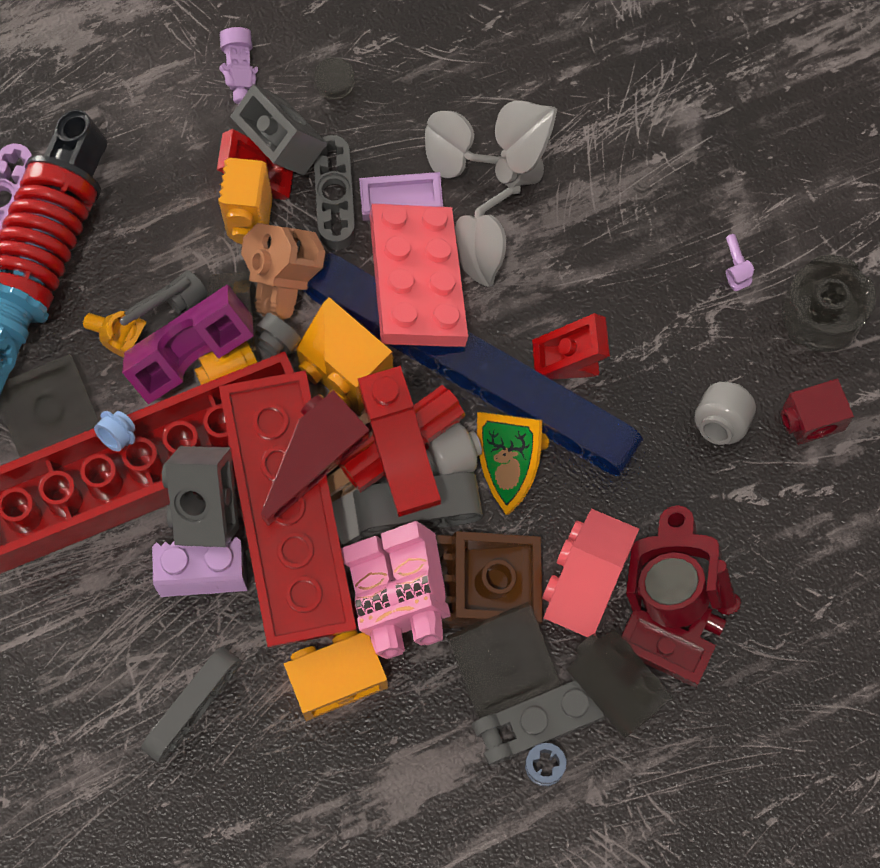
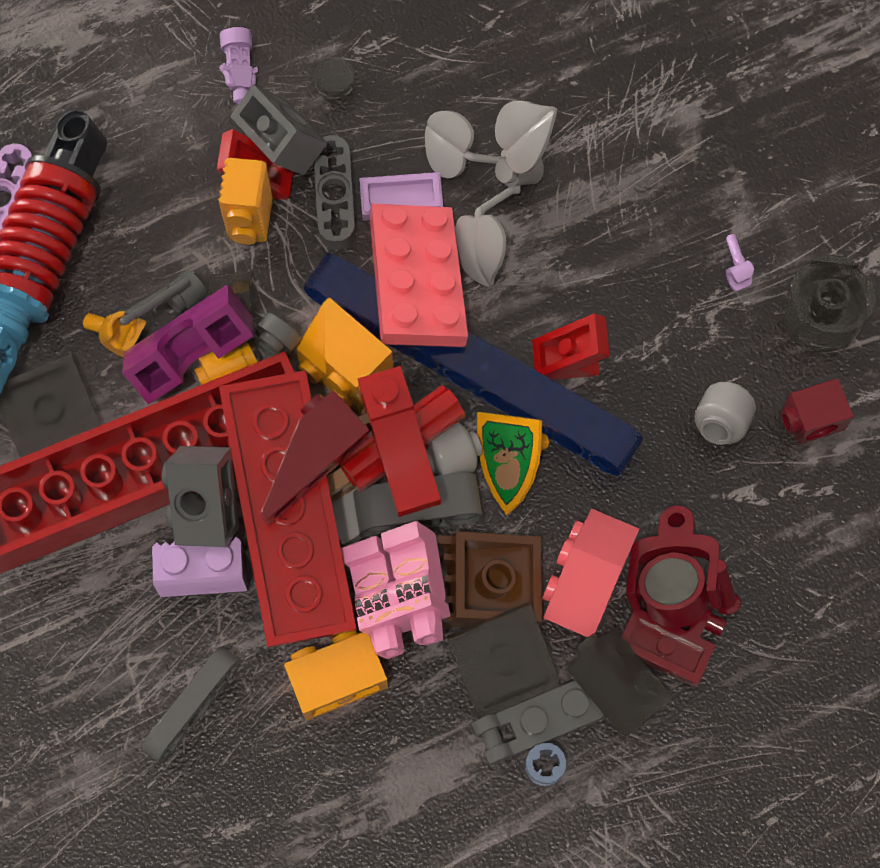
light blue plate [94,411,135,452] -> none
nougat hinge [241,223,325,321] -> none

